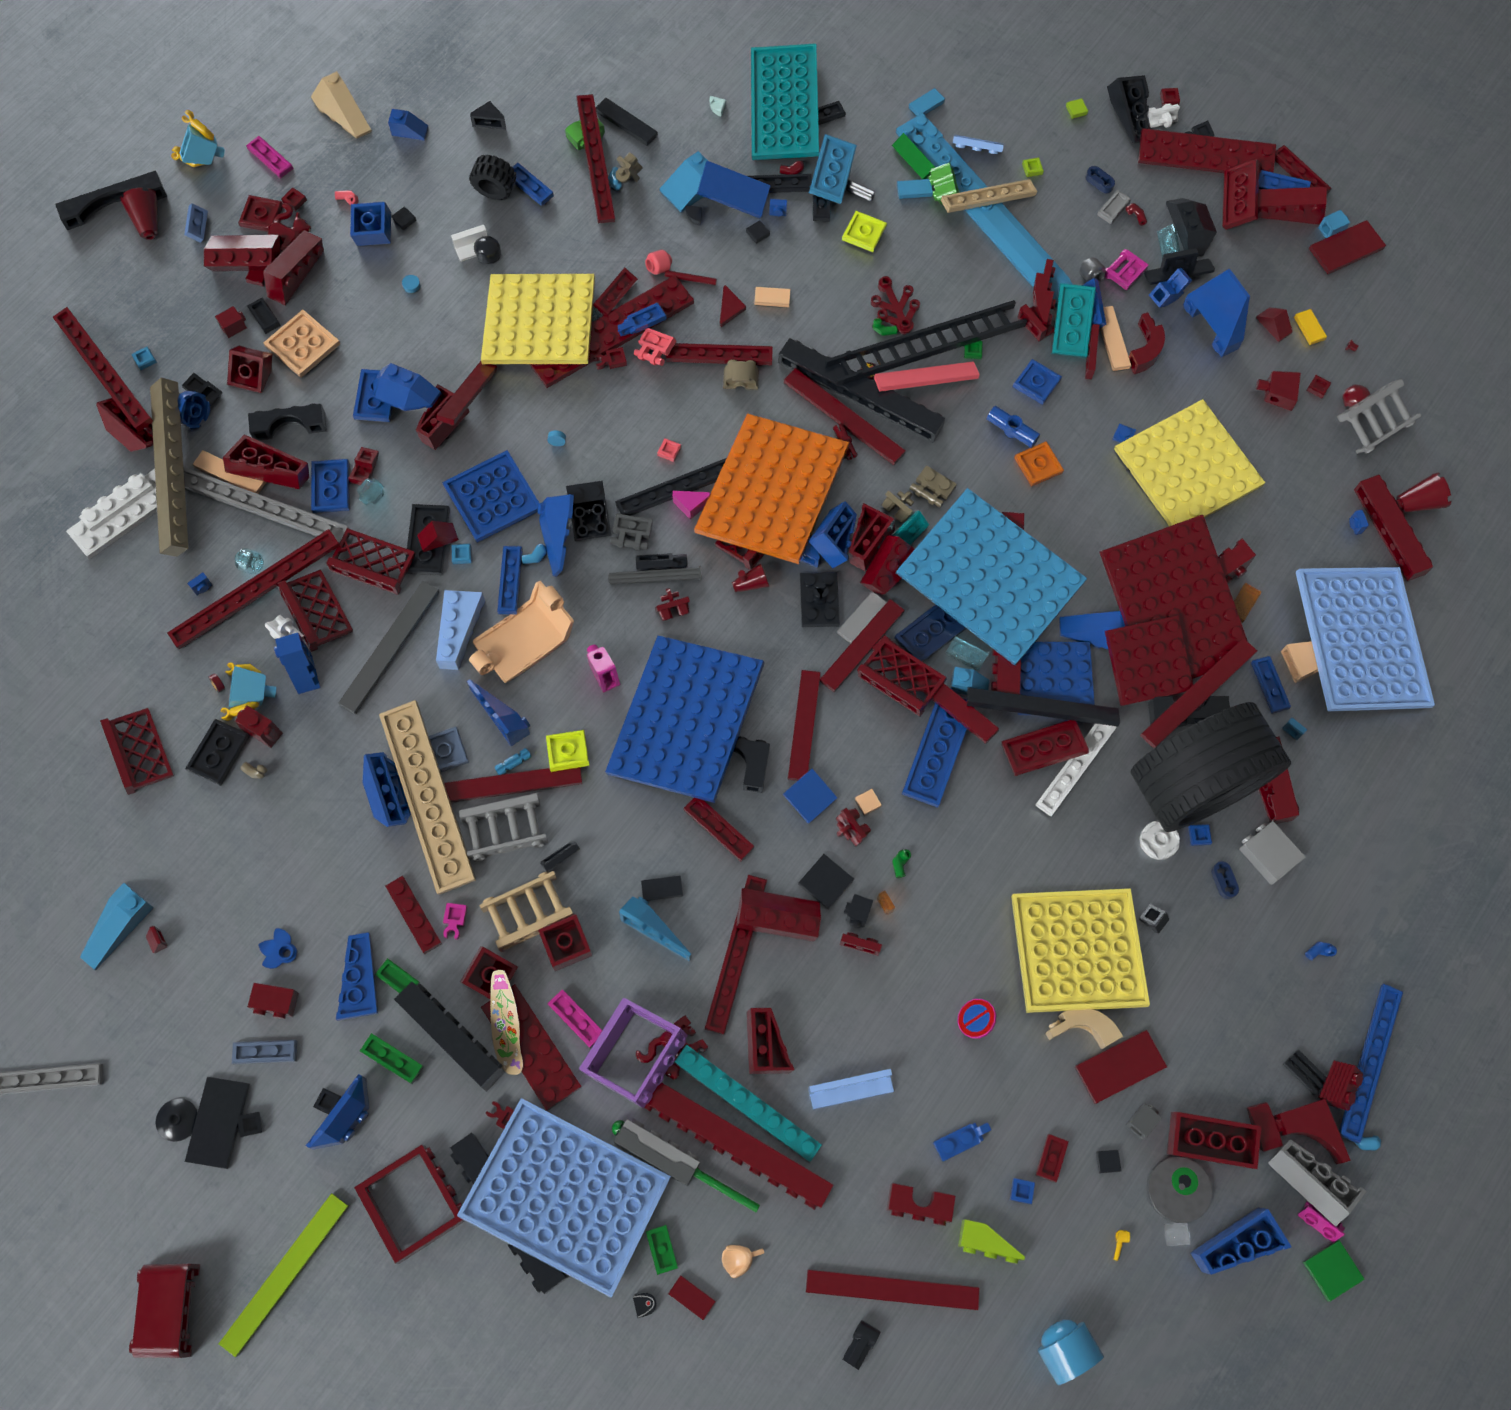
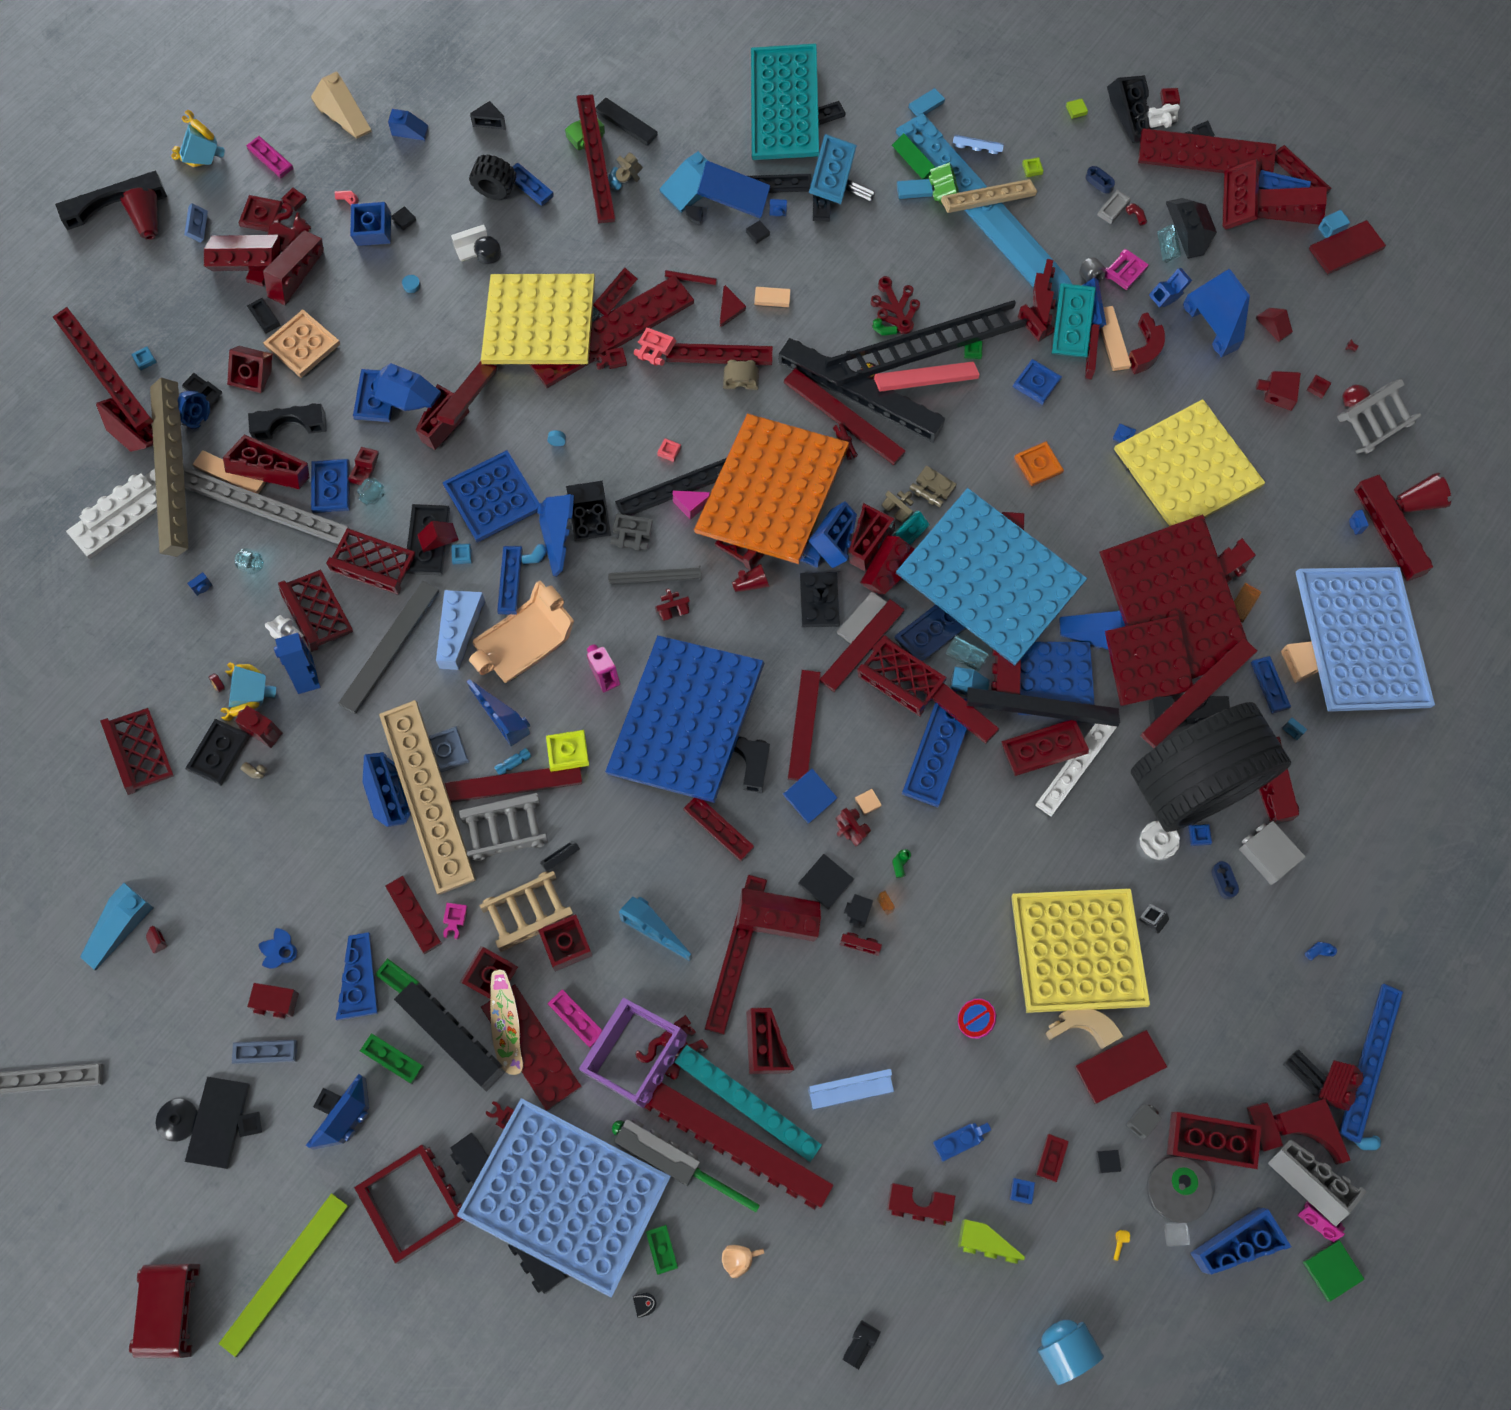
dark red plate [167,529,341,649] -> none
dark red brick [215,306,247,339] -> none
blue hinge [618,303,666,337] -> none
black hinge [636,553,688,571] -> none
black tile [641,875,683,901] -> none
coral head [645,249,672,275] -> none
dark red tile [668,1275,716,1320] -> none
light aqua tile [710,96,726,116] -> none
dark red arm [779,161,804,175] -> none
dark red tile [806,1270,979,1310] -> none
neon yellow plate [842,211,887,252] -> none
blue piece [986,406,1040,448] -> none
black bracket [1144,248,1215,285] -> none
yellow tile [1294,309,1327,345] -> none

